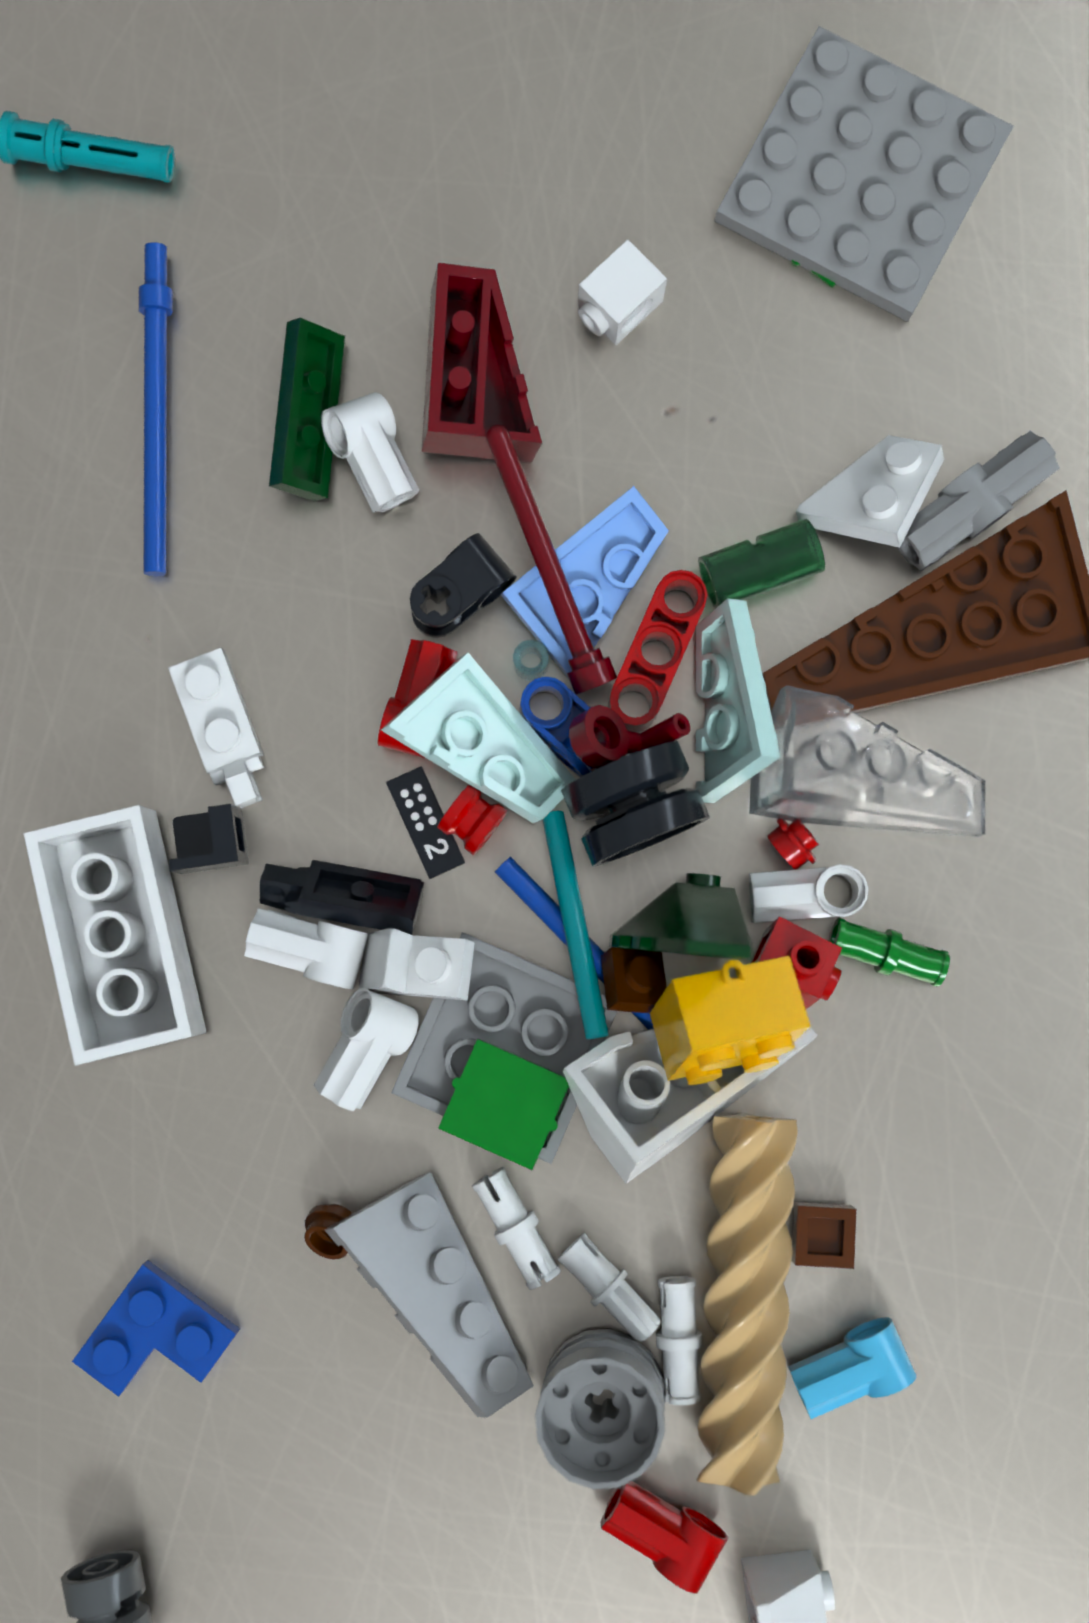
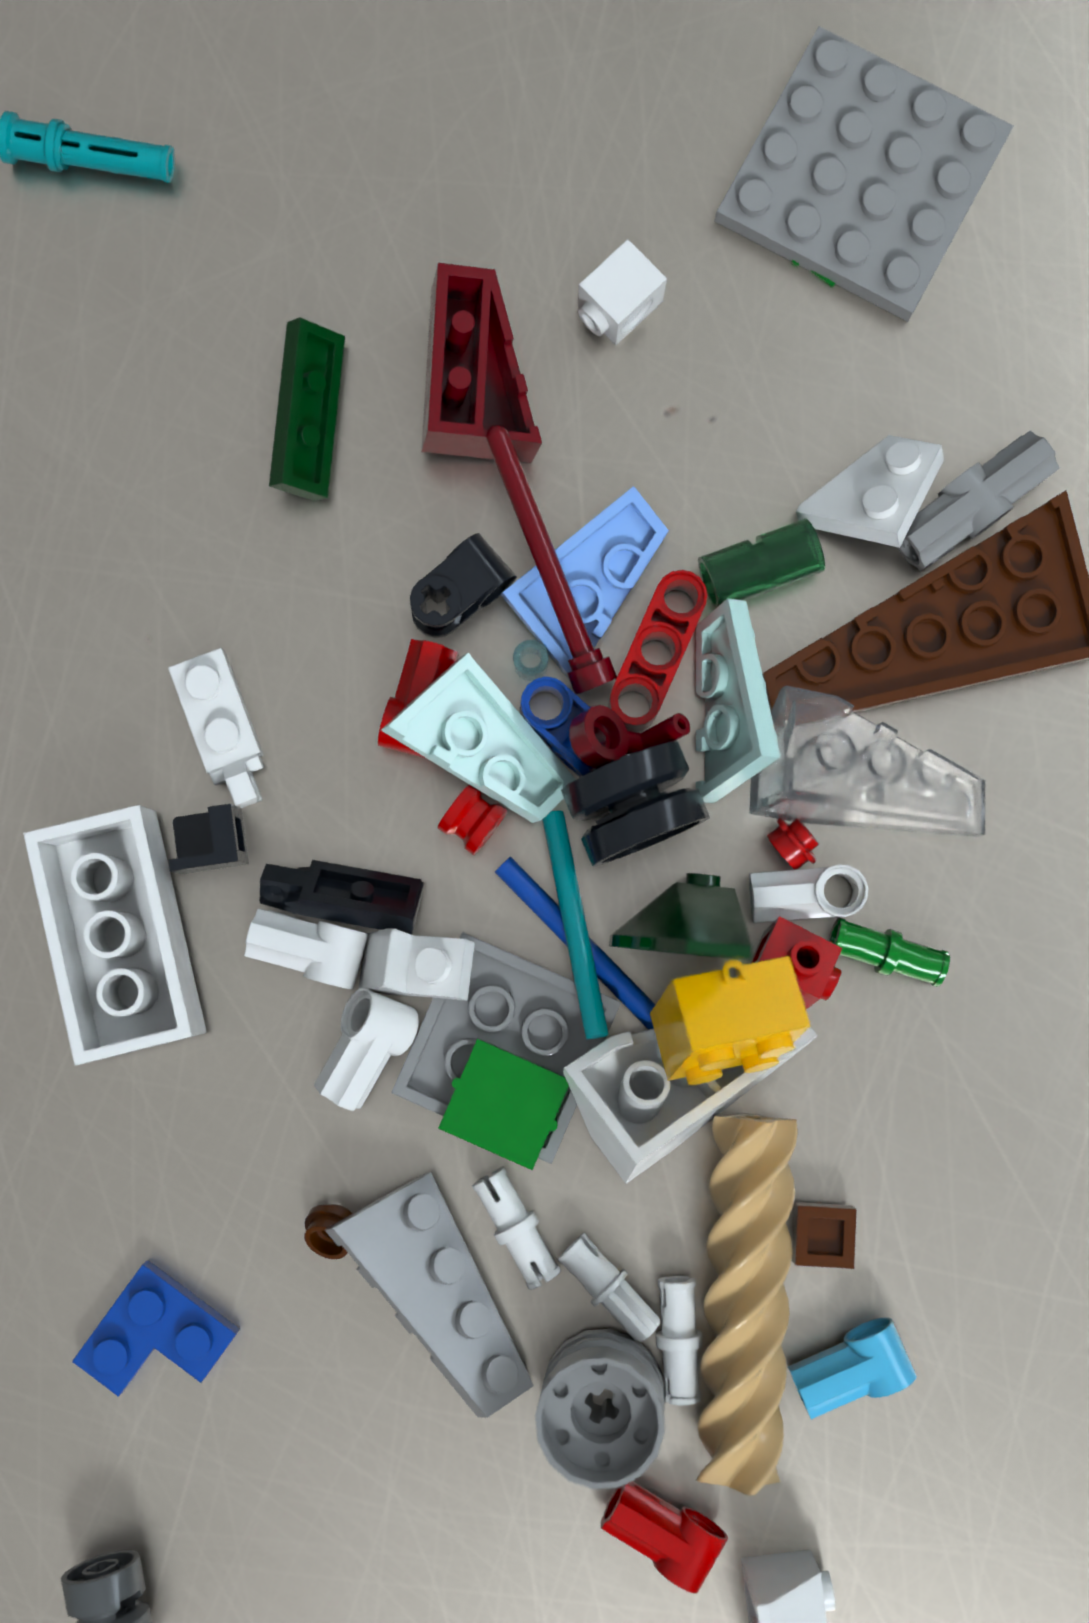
blue bar [139,242,173,576] -> none
white piece [321,392,419,513] -> none
black sticker [386,766,465,879] -> none
reddish brown plate [601,947,667,1013] -> none

